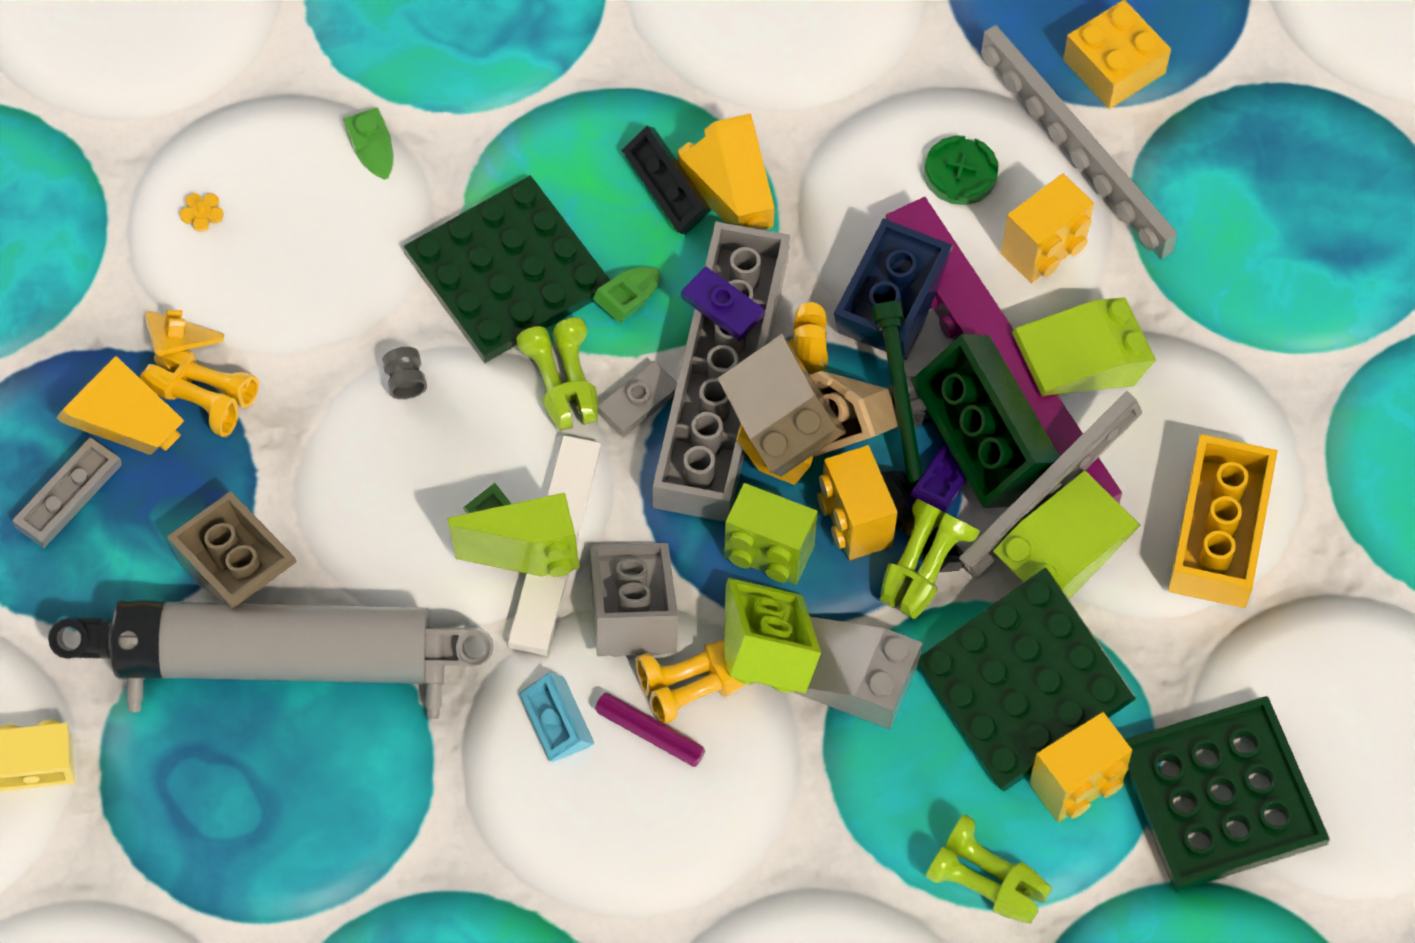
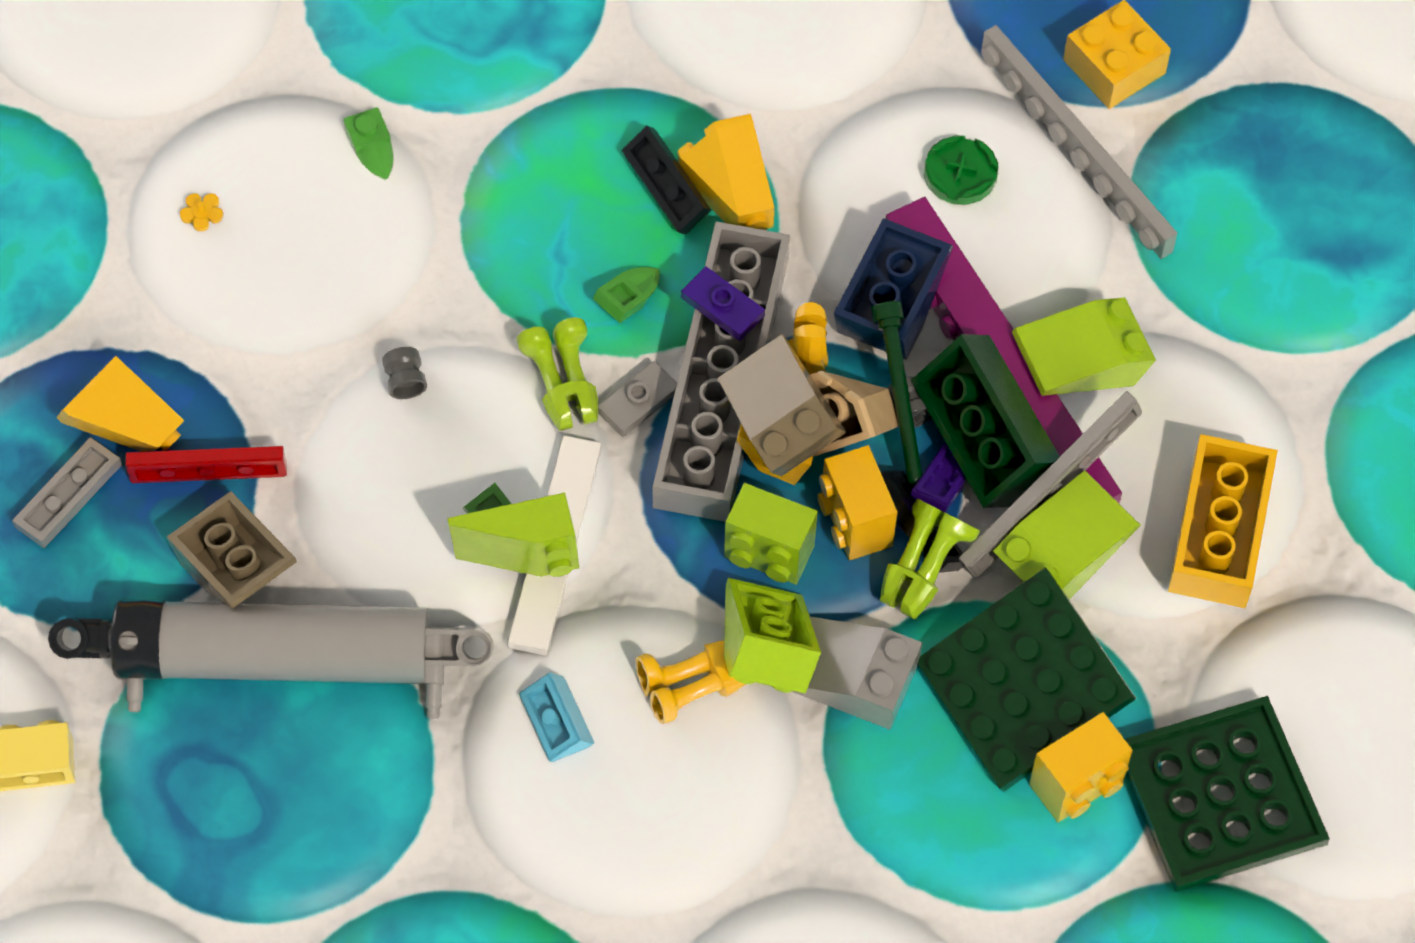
yellow piece [140,350,259,437] -> none
yellow piece [145,309,224,355] -> none
dark green plate [403,175,610,364] -> none
light grey slope [590,543,678,657] -> none
magenta axle [595,693,705,767] -> none
lime piece [926,814,1052,924] -> none
yellow piece [1001,173,1094,284] -> none
none -> red tile [126,446,287,483]

